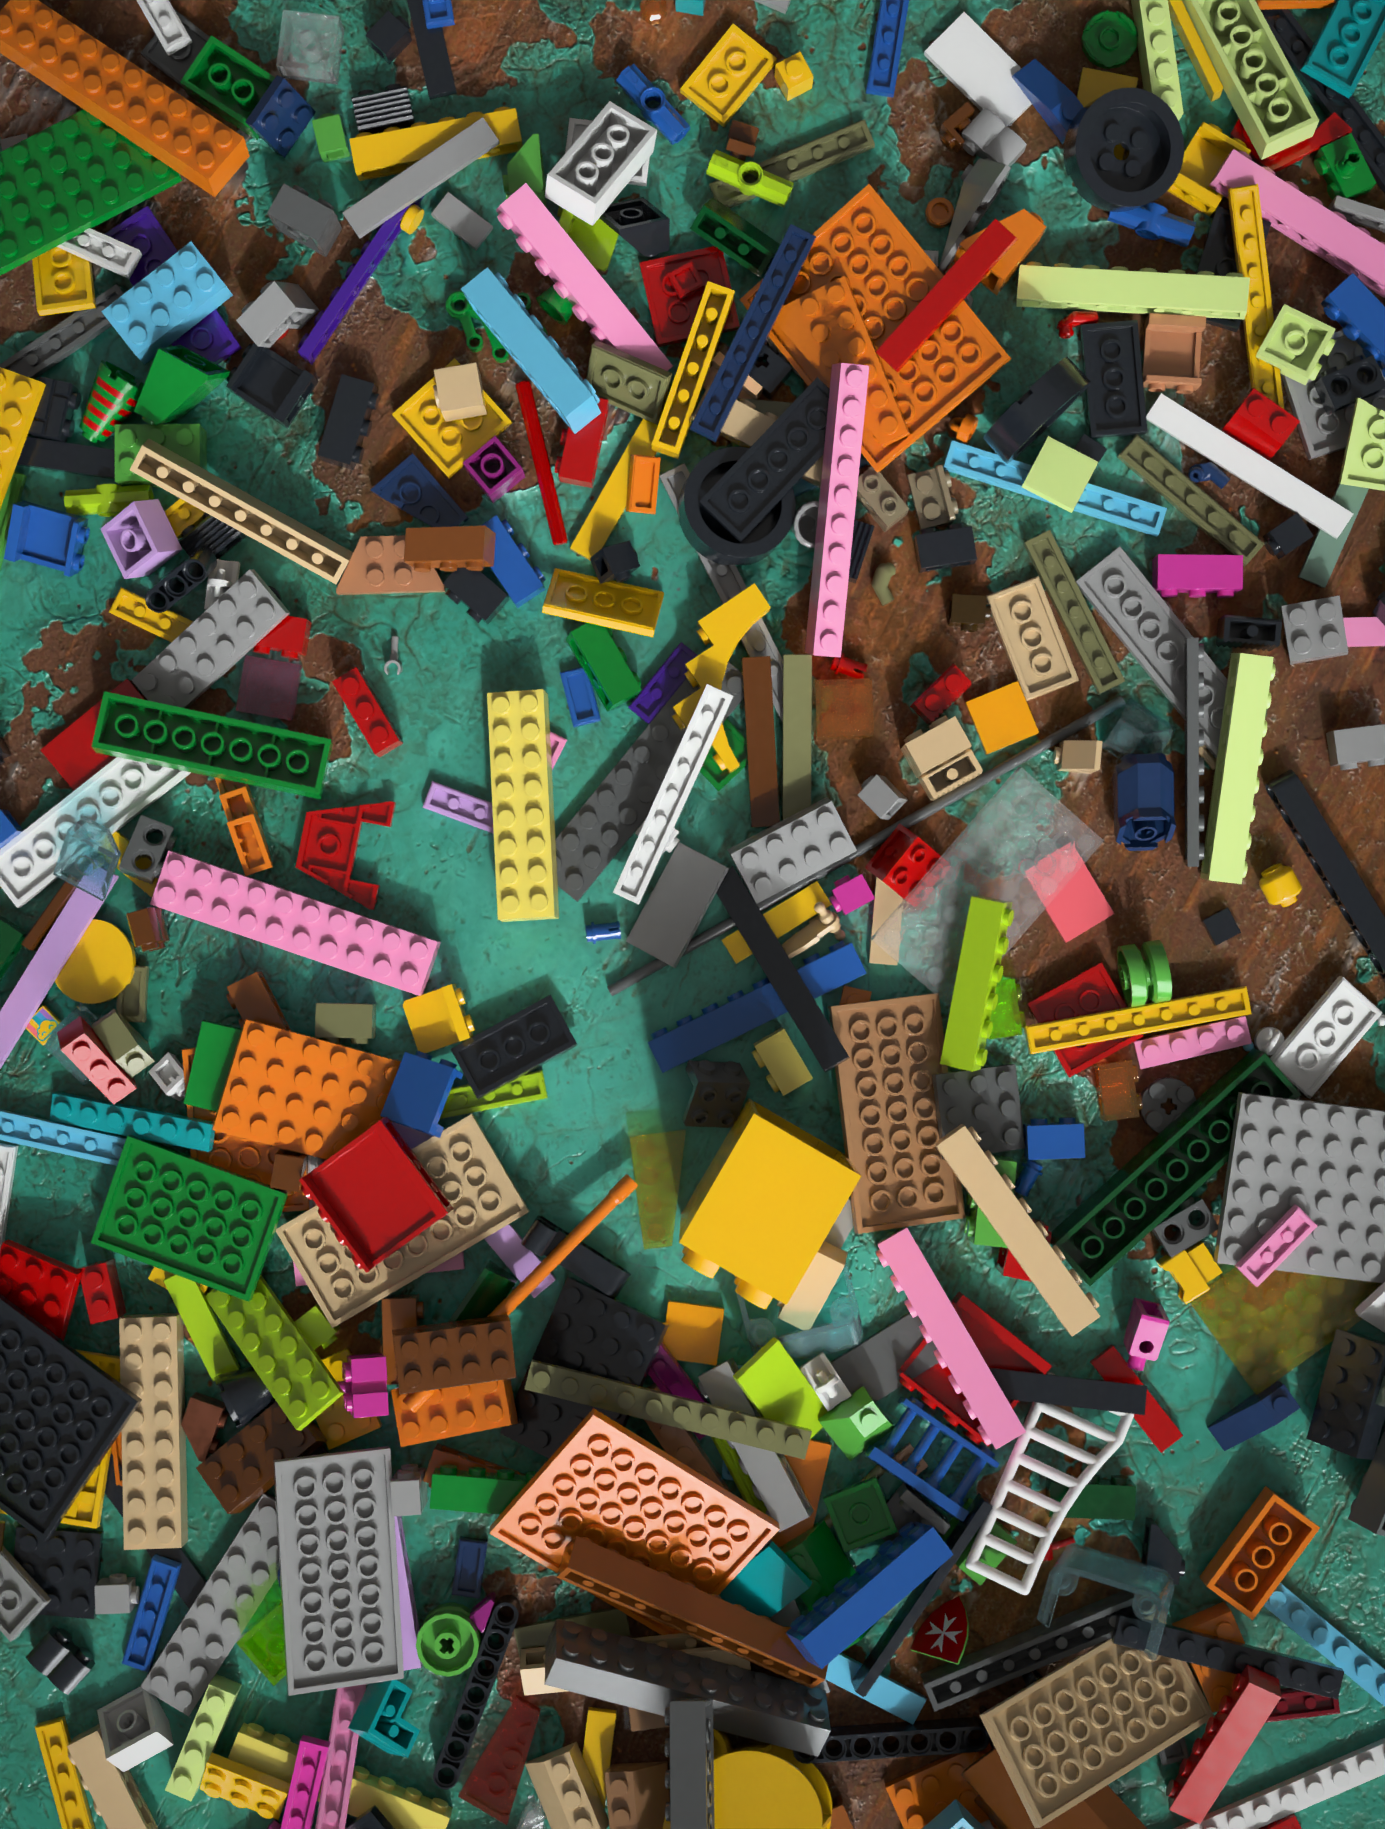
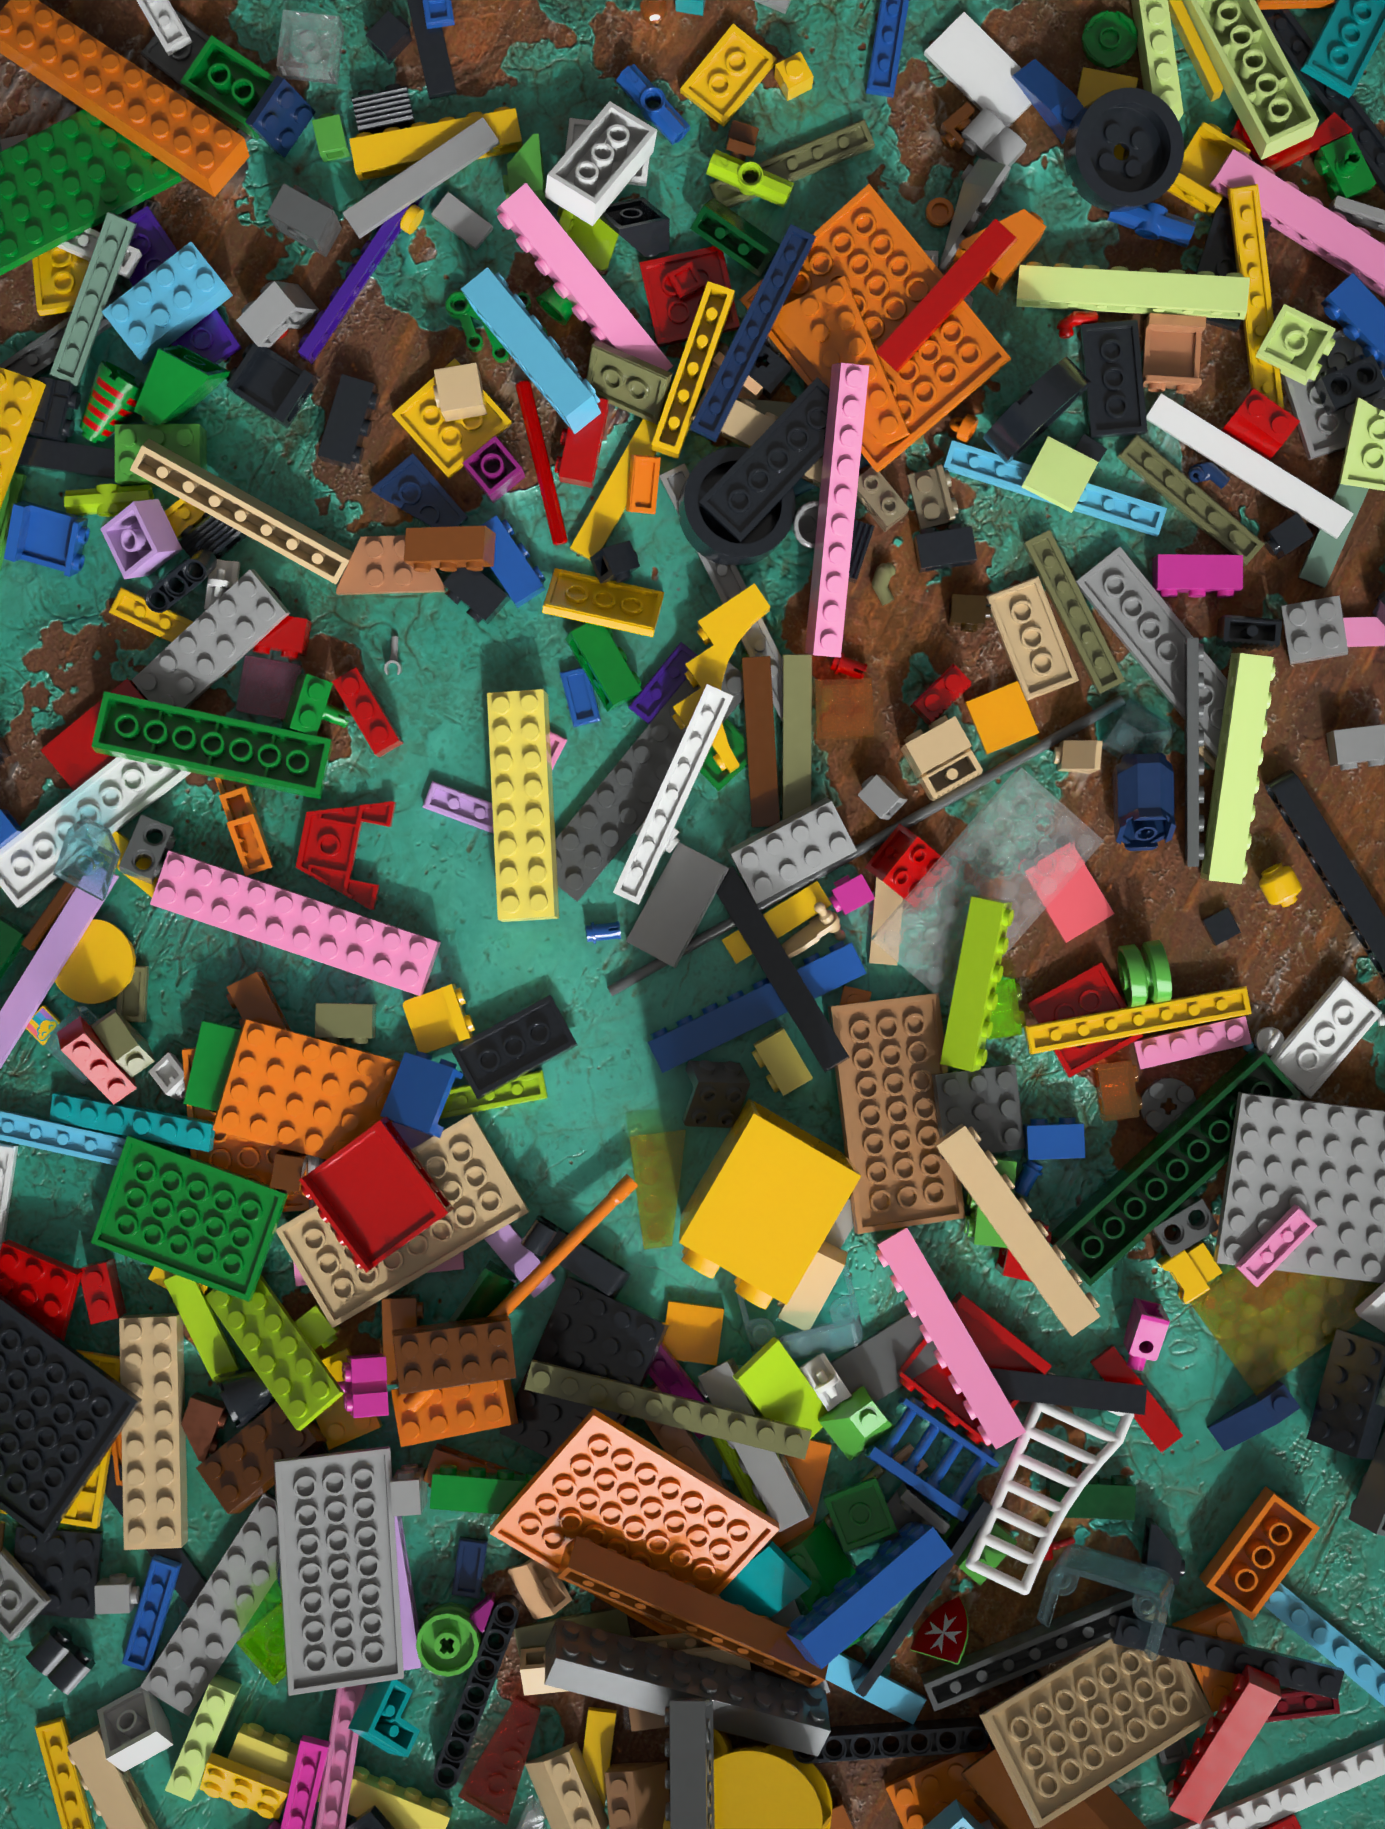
reddish brown brick [126,907,170,952] -> none
none -> sand green plate [50,212,137,386]
none -> green brick [281,674,351,736]
none -> light nougat panel [508,1558,572,1620]

